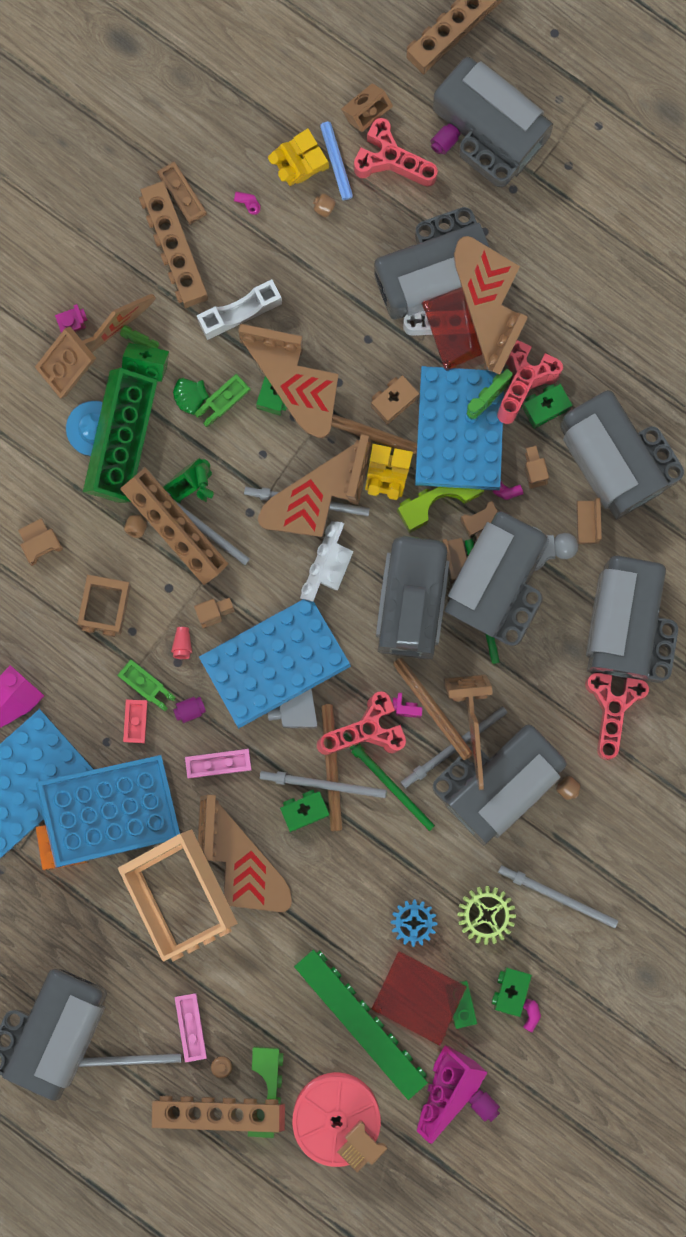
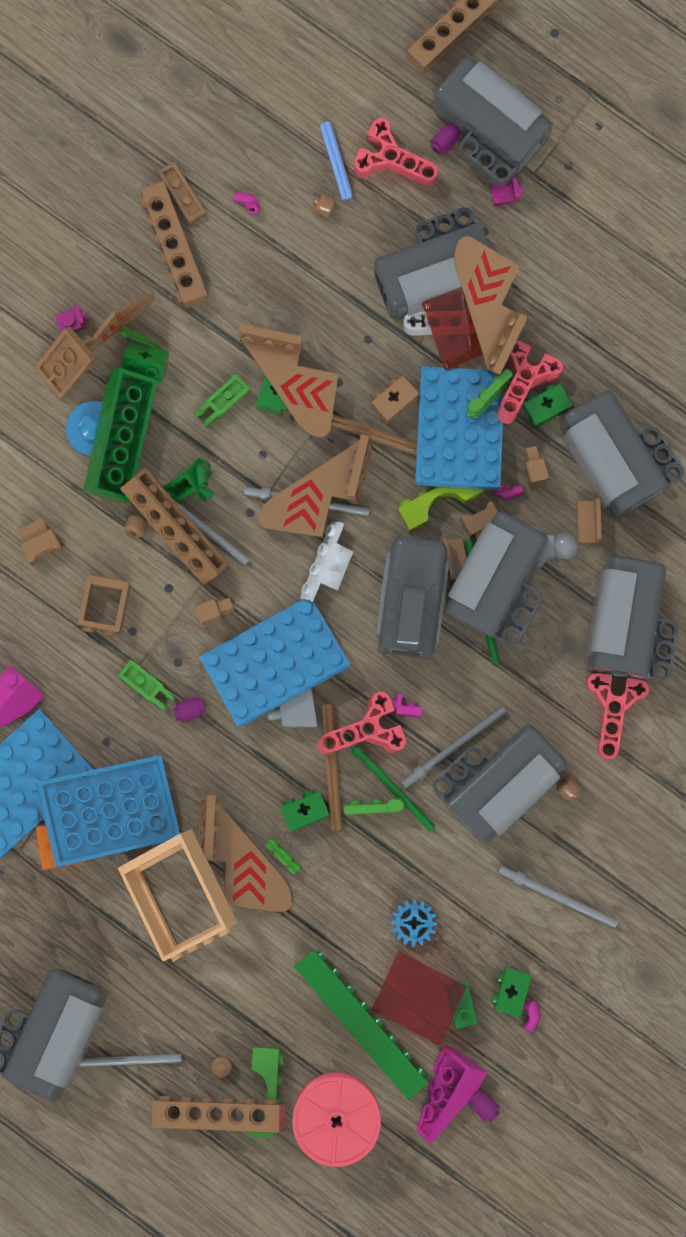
coral plate [123,699,148,744] -> none
coral cone [171,627,192,659] -> none
green animal [173,378,210,415] -> none
bright pink plate [175,993,207,1062] -> none
bright pink plate [185,749,252,779] -> none
white arch [197,280,282,340] -> none
light grey bar [260,771,387,798] -> none
yellow hips [268,128,329,186] -> none
medium nougat piece [337,1120,388,1172] -> none
medium nougat brick [341,83,393,132] -> none
yellow hips [365,444,413,500] -> none
medium nougat axle [393,658,472,760] -> none
medium nougat piece [444,674,493,790] -> none
yellowish green gear [457,886,516,945] -> none
none -> bright green axle [266,838,301,874]
none -> bright green hinge [344,797,405,814]
none -> dark pink bracket [490,177,522,206]

